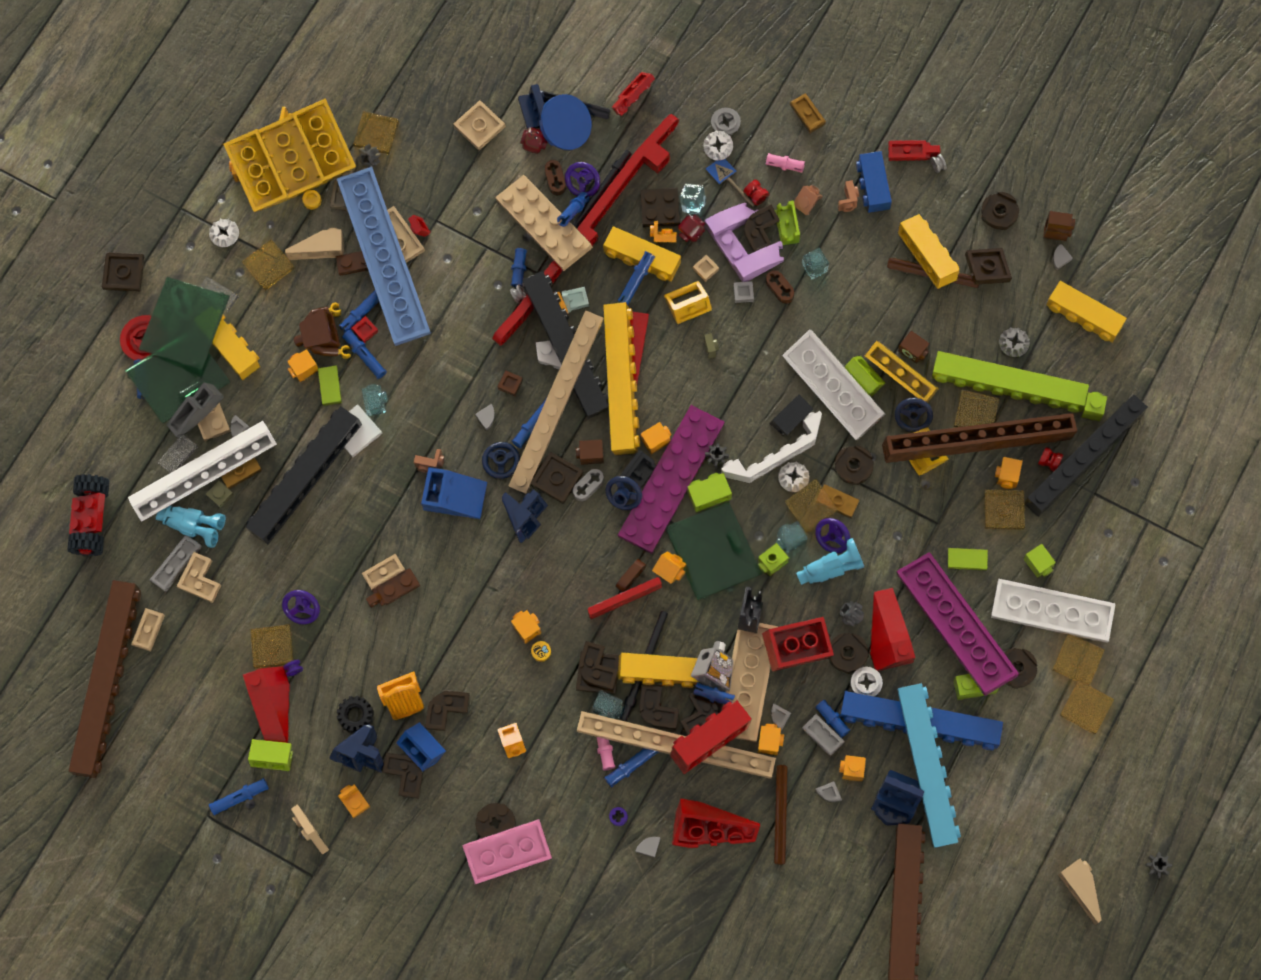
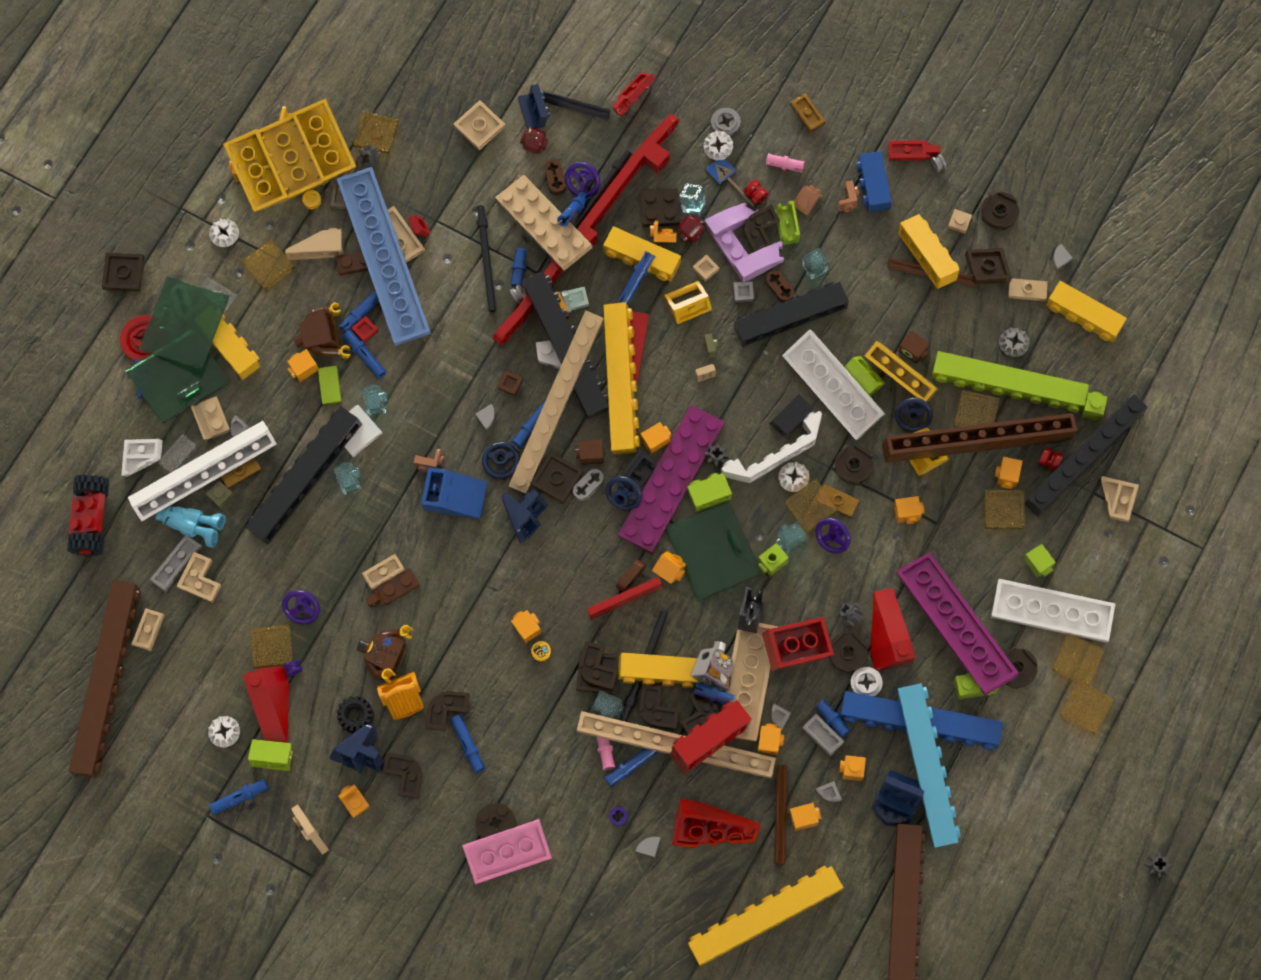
dark grey slope [166,383,224,437] -> none
blue brick [396,722,446,771] -> none
light orange bracket [498,723,526,758] -> none
blue tile [539,94,592,151] -> none
medium azure piece [796,538,864,585] -> none
lime tile [947,548,988,570] -> none
reddish brown brick [1043,211,1075,241] -> none
tan slope [1058,859,1102,925] -> none
none -> white wing [121,439,162,477]
none -> white gear [208,716,240,747]
none -> clear light blue brick [334,462,362,495]
none -> reddish brown torso [357,625,414,684]
none -> blue pin [450,715,486,774]
none -> black bar [477,205,496,312]
none -> yellow brick [688,866,843,967]
none -> tan tile [695,364,716,382]
none -> black brick [734,282,849,347]
none -> light orange brick [789,803,821,831]
none -> light orange brick [894,496,924,524]
none -> tan plate [948,209,972,234]
none -> tan plate [1008,278,1048,302]
none -> tan wing [1101,476,1139,523]

